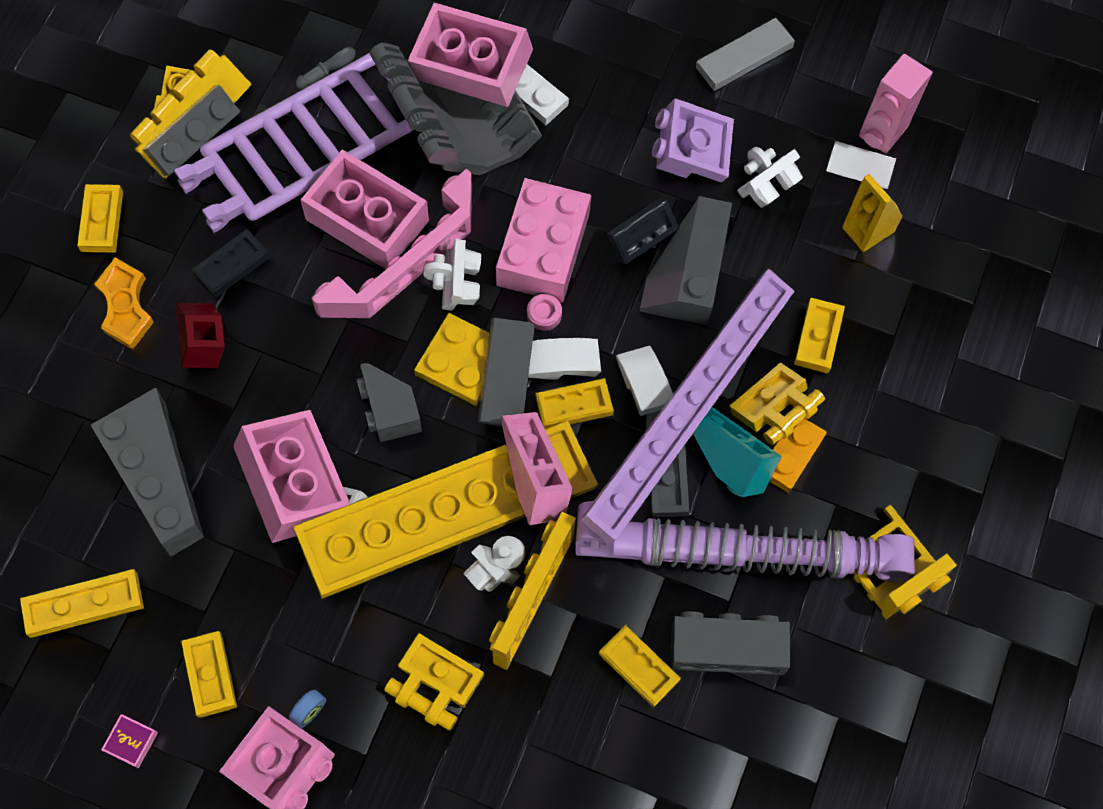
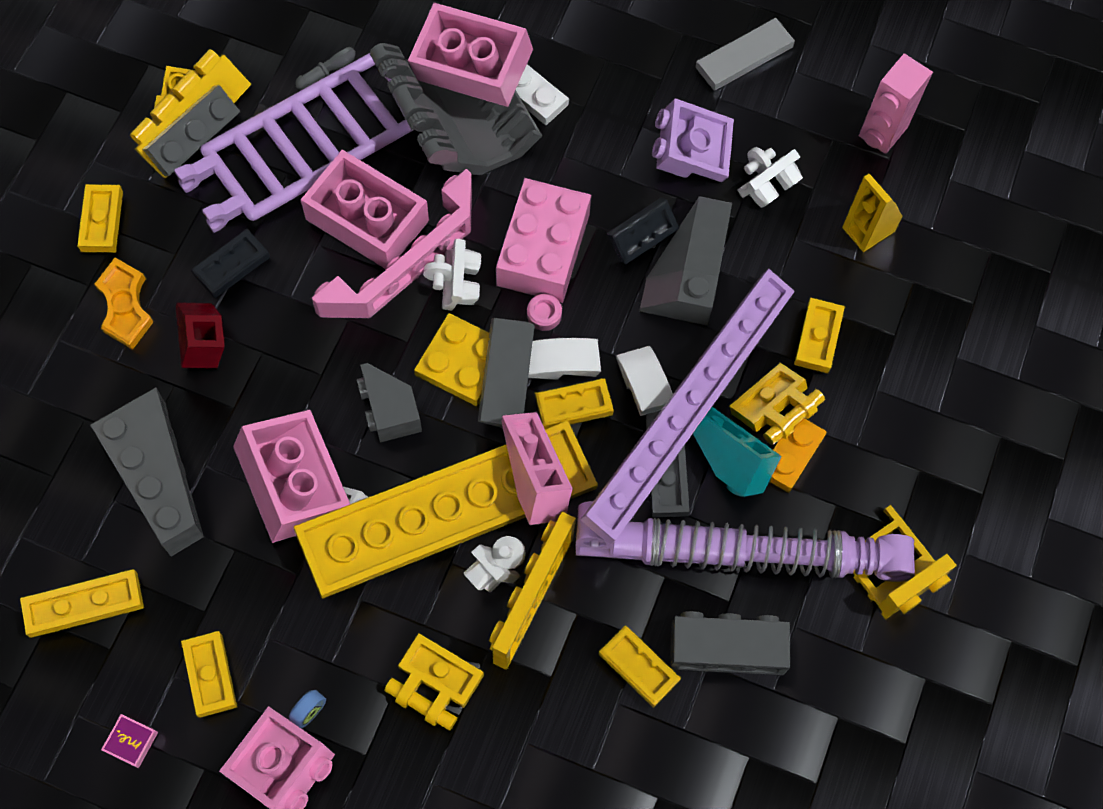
white sticker [826,141,896,189] -> none

